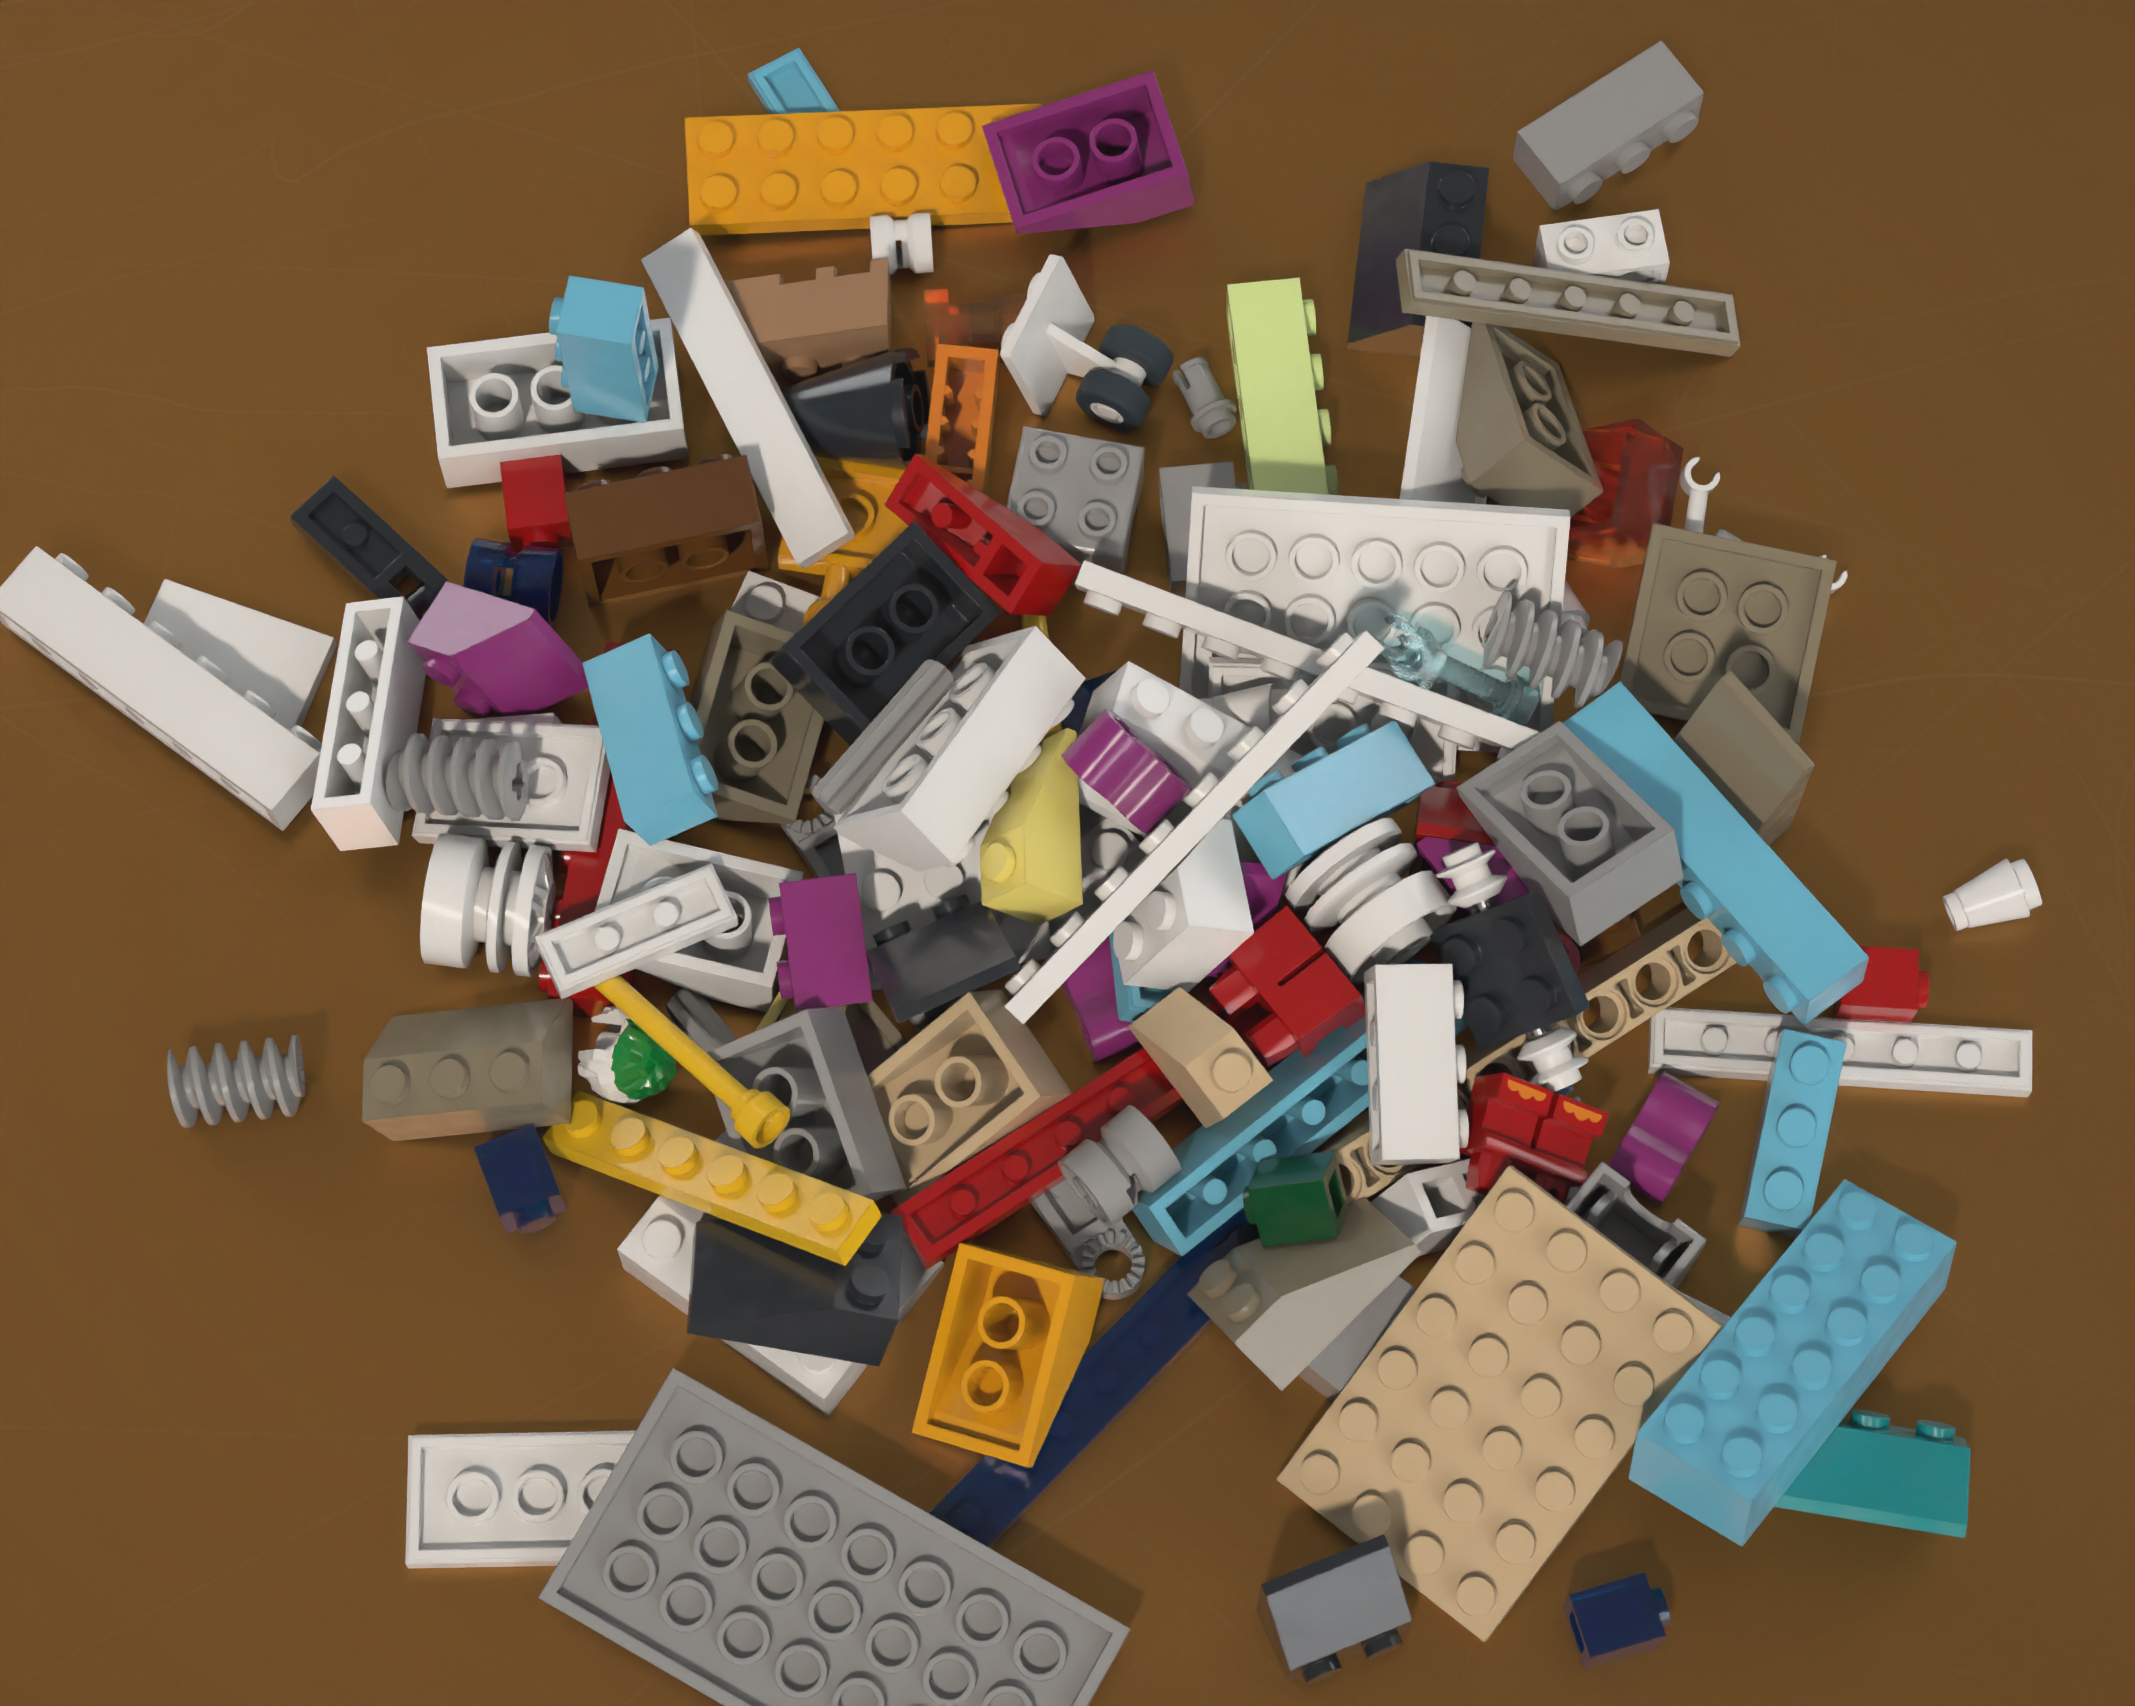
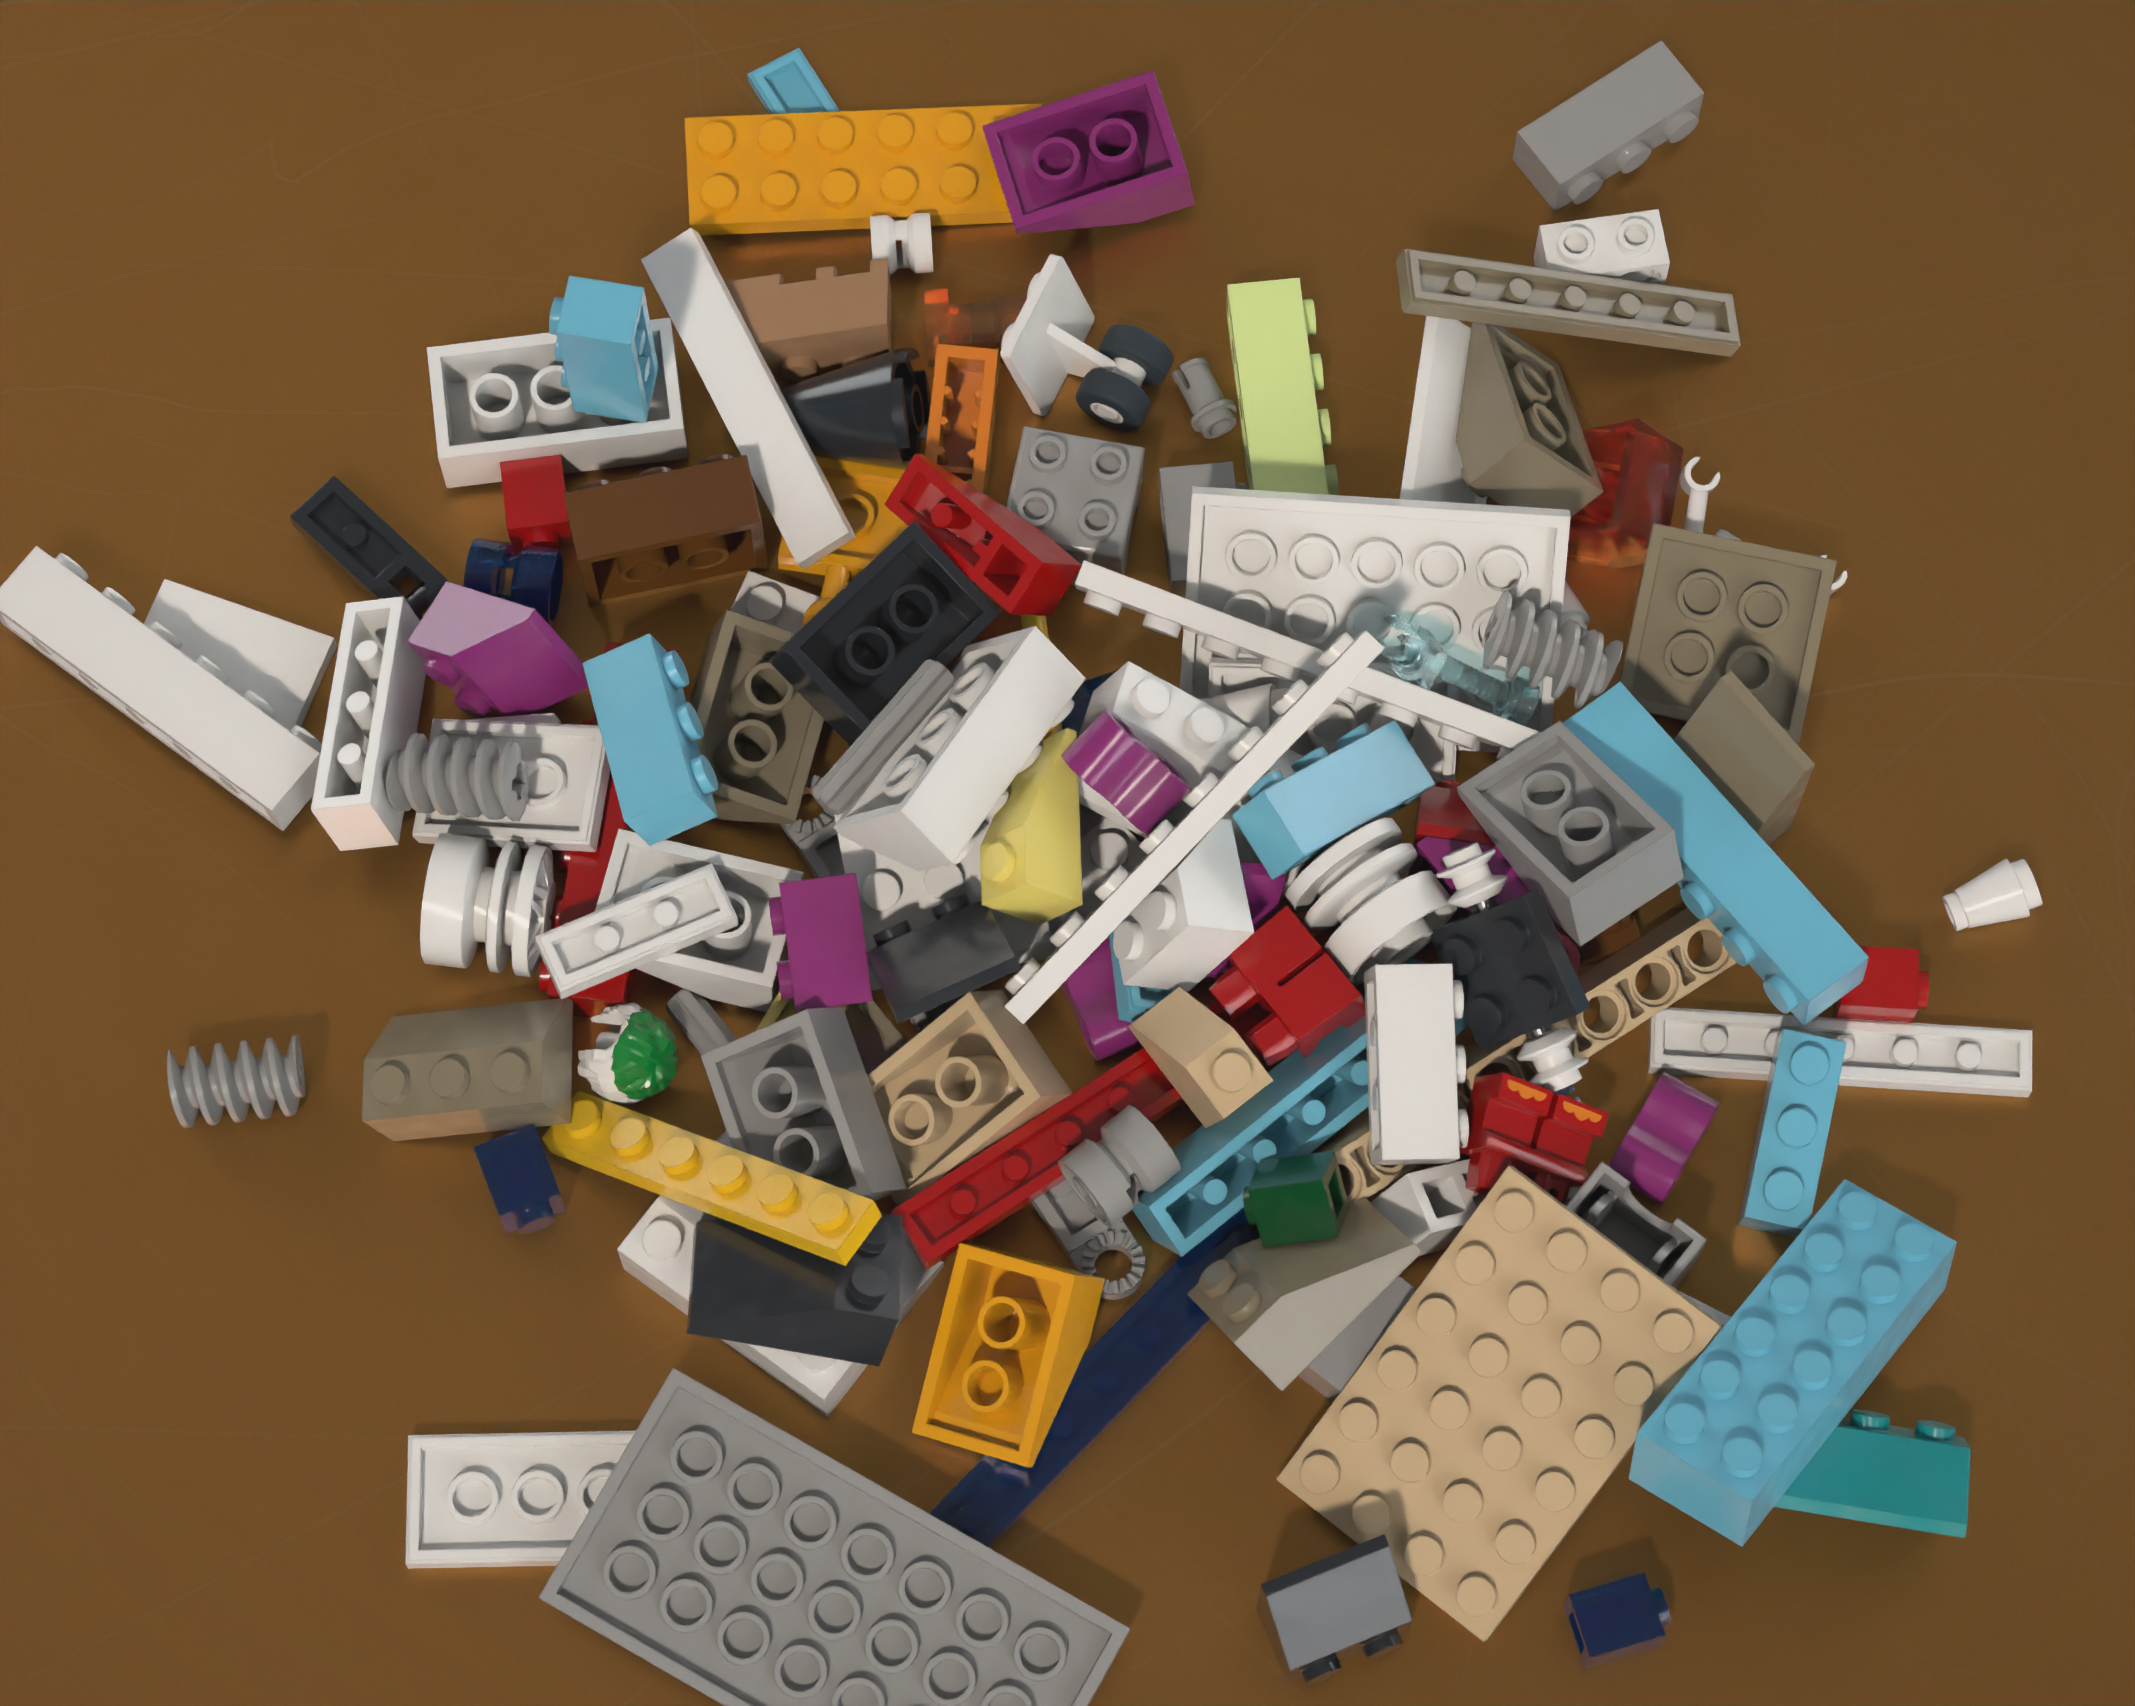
yellow piece [594,975,790,1149] -> none
black slope [1347,161,1489,357] -> none

